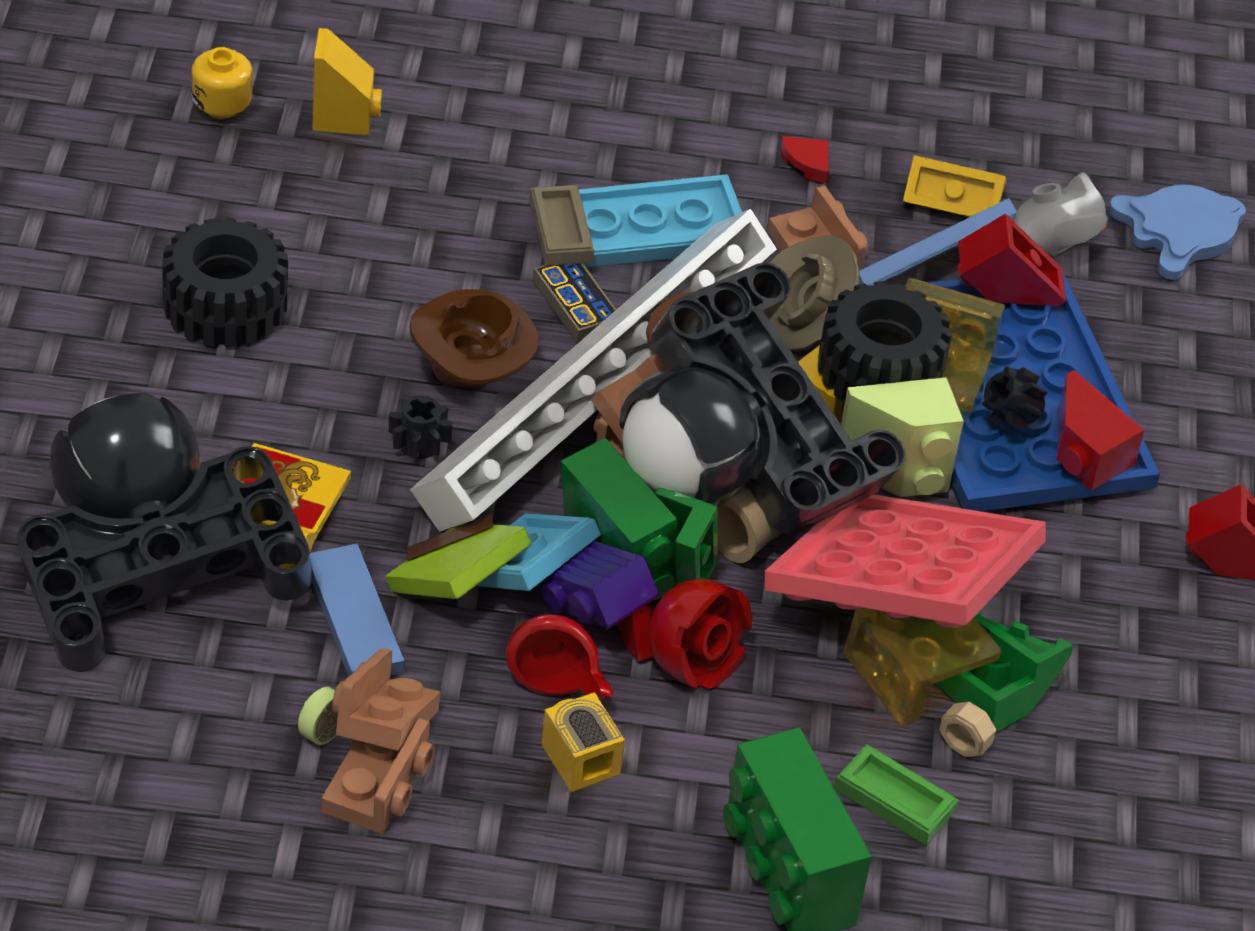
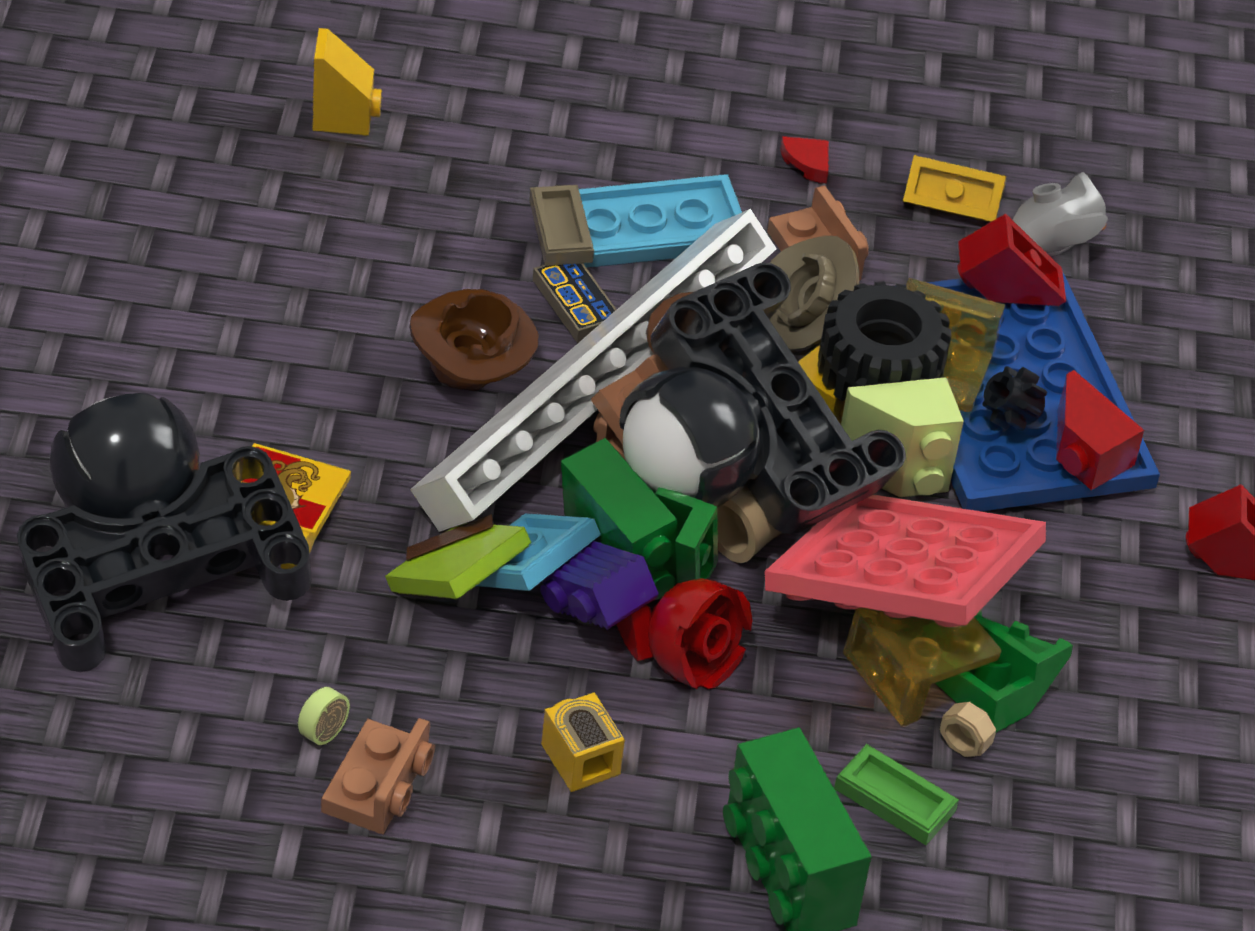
black tyre [162,218,288,347] -> none
yellow head [191,47,253,119] -> none
medium blue tile [310,544,404,677] -> none
nougat bracket [332,648,441,751] -> none
black gear [388,396,453,459] -> none
red hat [506,614,613,701] -> none
medium blue tile [859,198,1017,286] -> none
medium blue tile [1109,185,1246,281] -> none

